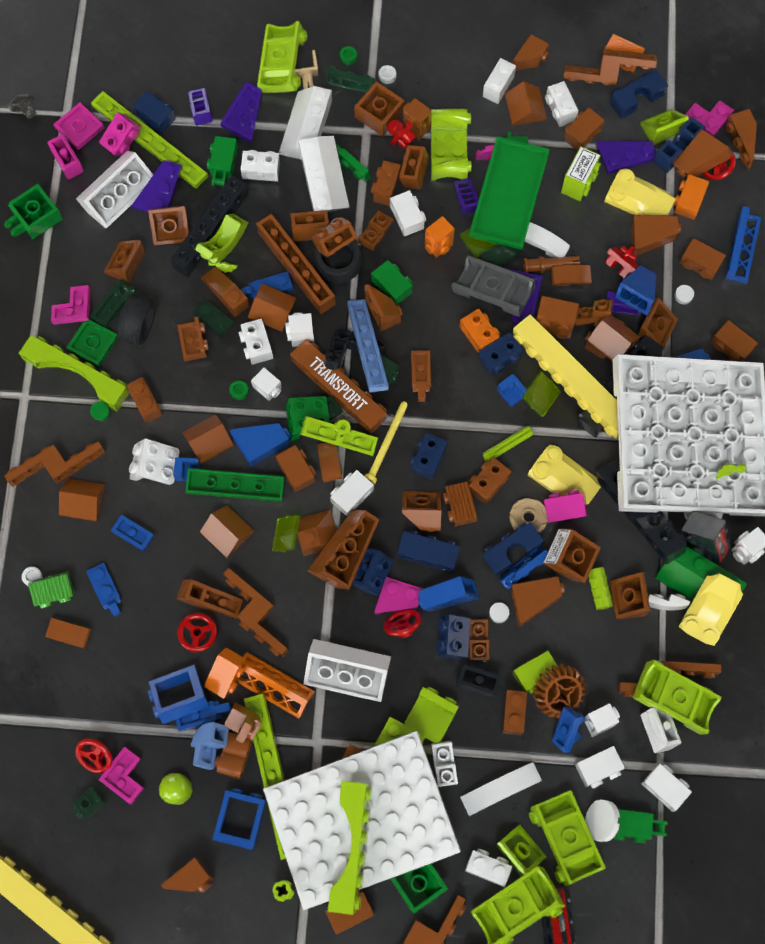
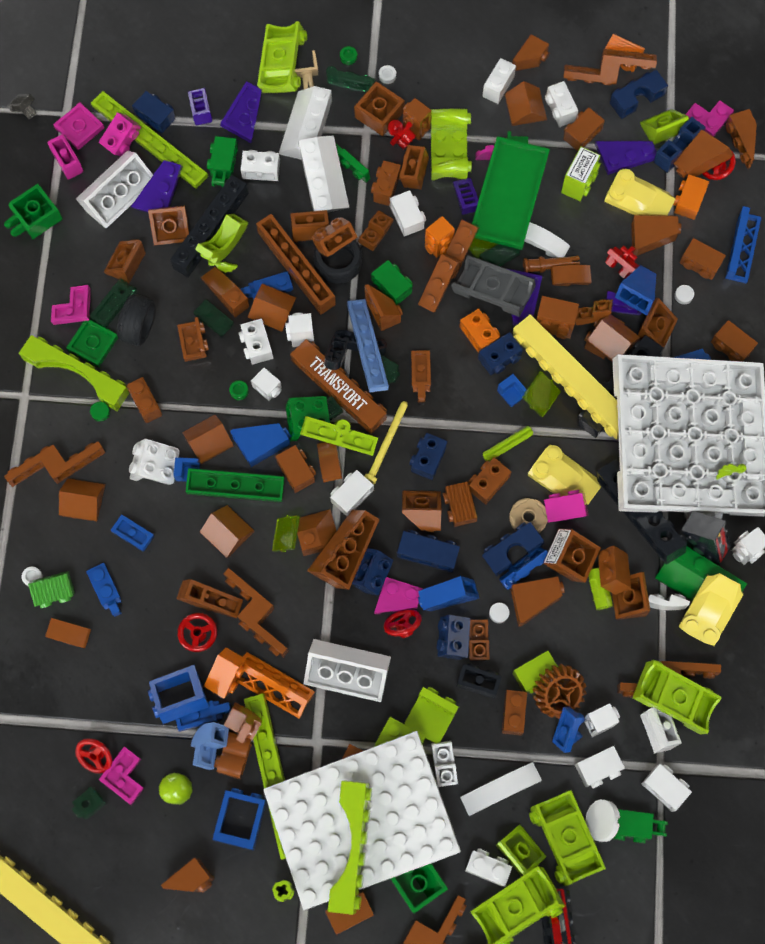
none -> dark orange bracket [418,219,479,313]
none -> dark orange brick [598,545,631,595]

